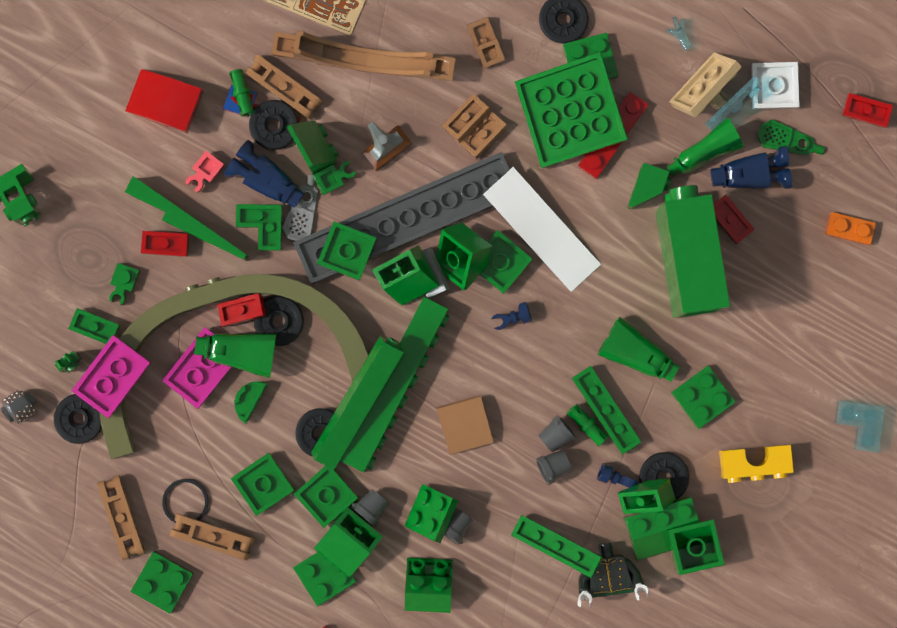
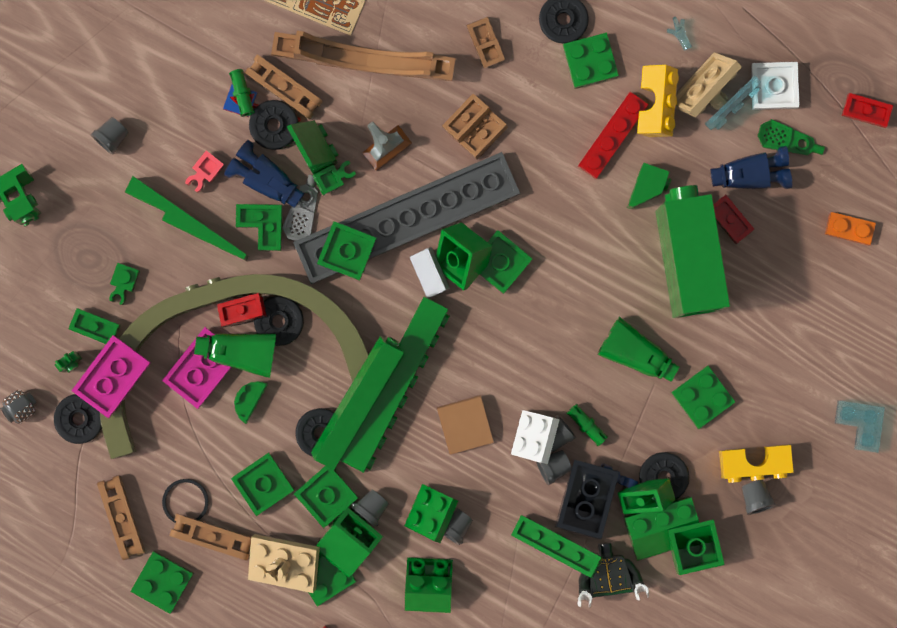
red slope [125,69,204,134] -> none
red plate [141,231,189,257] -> none
green slope [372,245,440,306] -> none
white sticker [483,167,601,292] -> none
dark blue piece [491,302,532,330] -> none
green plate [515,52,629,168] -> none
green plate [571,366,641,455] -> none
green piece [666,117,745,177] -> none
none -> dark grey piece [91,117,129,155]
none -> tan plate [248,534,320,593]
none -> white plate [511,410,559,464]
none -> black slope [555,460,619,539]
none -> yellow arch [637,65,679,137]
none -> dark grey piece [742,480,776,515]

